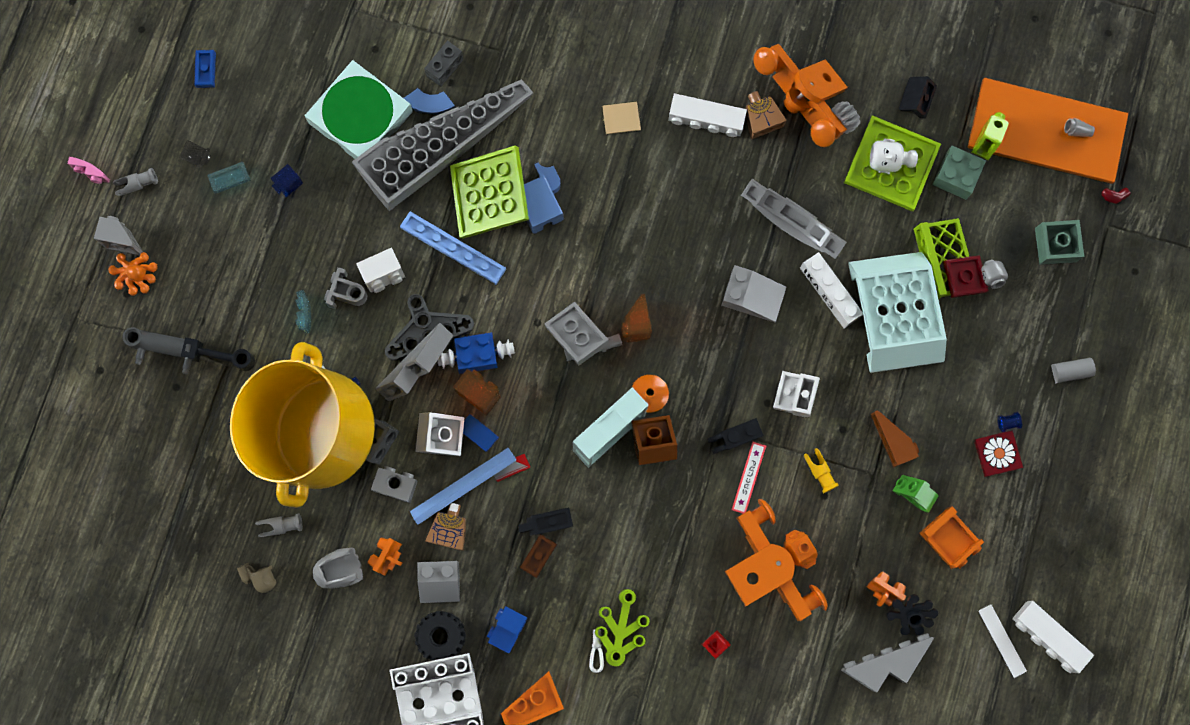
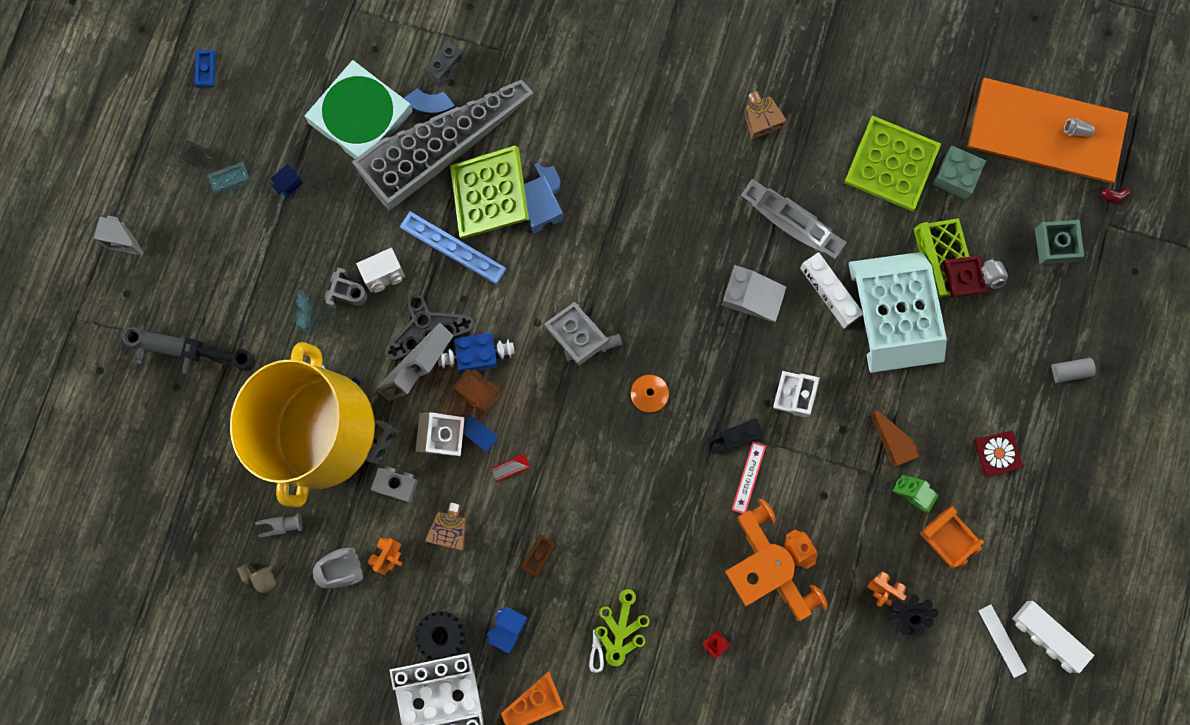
bright pink slope [68,157,110,184] -> none
orange animal [108,252,157,296] -> none
light grey piece [113,168,158,196] -> none
light blue tile [410,448,516,525] -> none
light grey slope [417,561,460,603] -> none
black hinge [518,507,573,536] -> none
light aqua tile [573,387,649,468] -> none
tan window [602,102,641,134] -> none
clear orange slope [621,294,652,343] -> none
dark orange slope [632,415,677,465] -> none
white brick [668,93,747,137] -> none
orange piece [753,44,848,147] -> none
yellow piece [804,448,839,494] -> none
light grey gear [831,101,860,134] -> none
light grey slope [841,633,934,692] -> none
white piece [870,139,918,174] -> none
black panel [899,76,937,118] -> none
lime torso [971,112,1009,160] -> none
clear blue bush [997,412,1022,432] -> none

